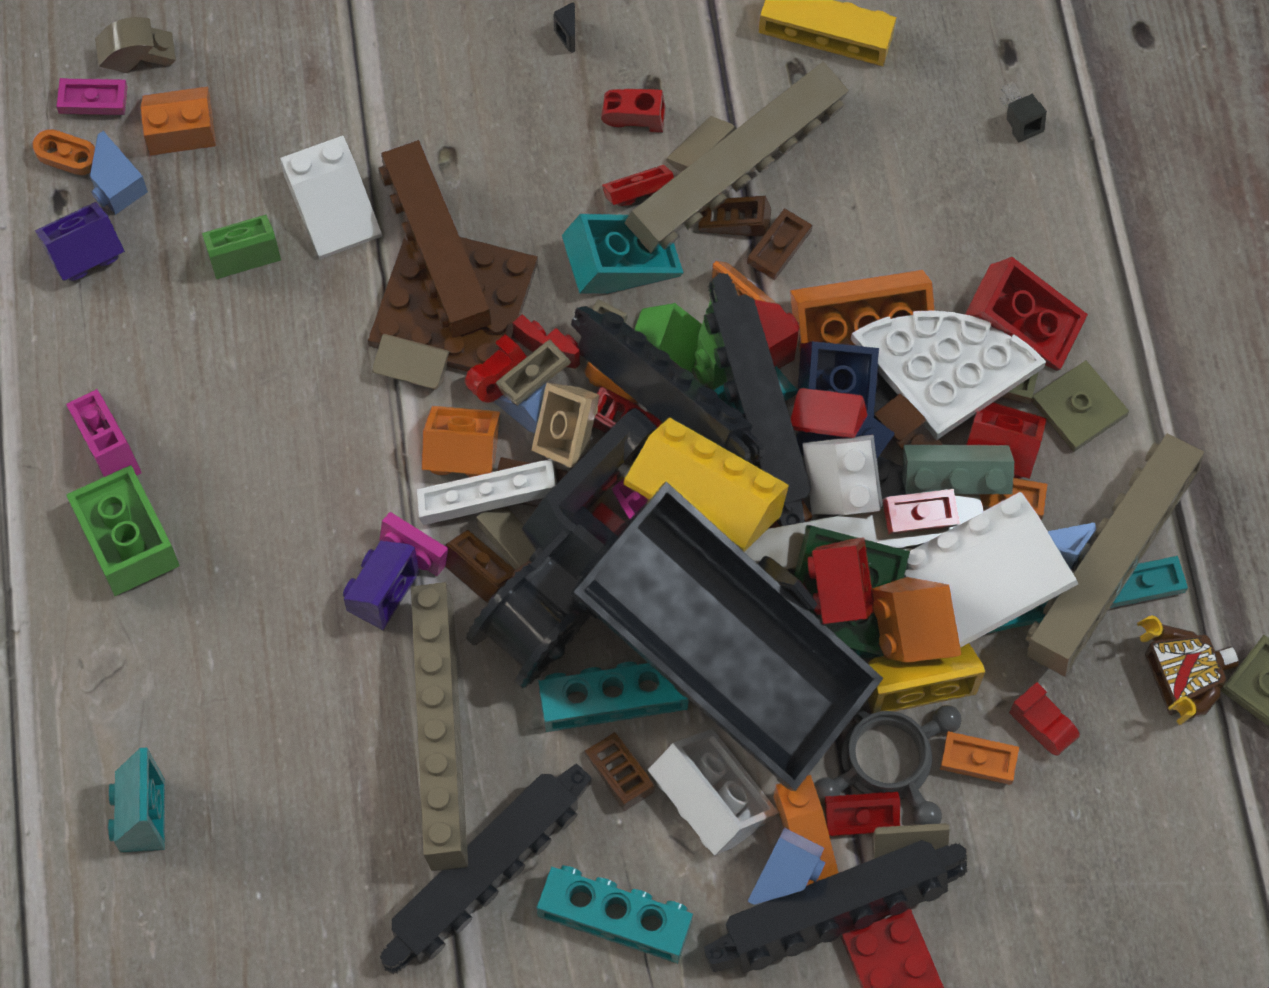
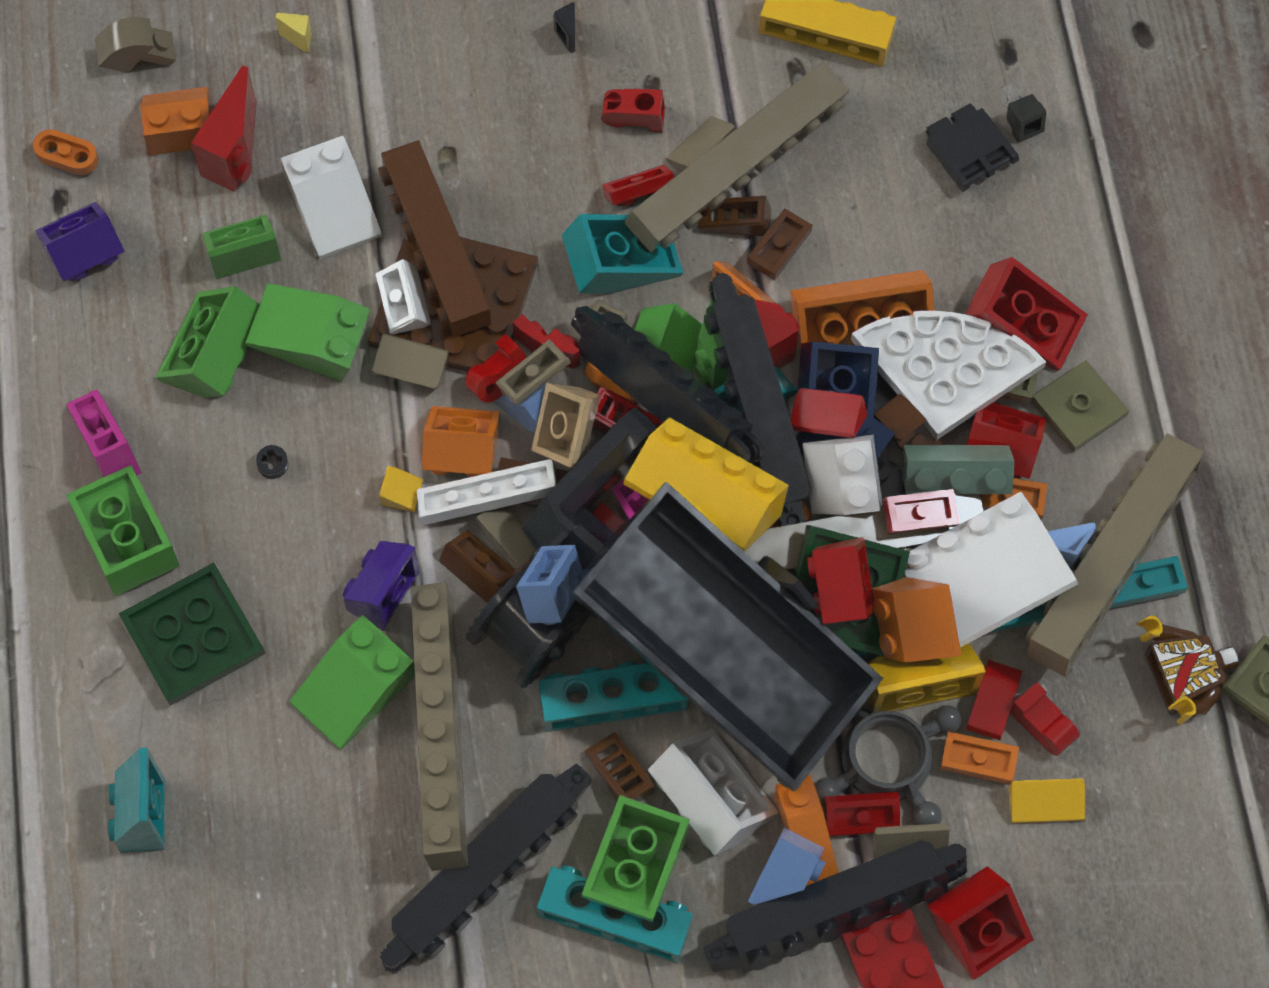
dark pink plate [56,78,128,115] -> none
medium blue slope [90,131,148,215] -> none
dark pink plate [379,512,448,576] -> none
none -> dark green plate [118,562,266,706]
none -> bright green slope [155,286,259,398]
none -> red slope [191,65,257,192]
none -> bright green slope [244,283,370,382]
none -> black bush [256,445,288,479]
none -> light yellow slope [276,13,312,53]
none -> bright green slope [289,615,415,750]
none -> white slope [376,259,431,334]
none -> yellow slope [379,466,423,512]
none -> medium blue brick [516,545,582,625]
none -> bright green slope [581,795,690,922]
none -> black plate [925,103,1019,192]
none -> red slope [927,866,1034,980]
none -> red slope [966,659,1022,740]
none -> yellow slope [1008,778,1085,824]

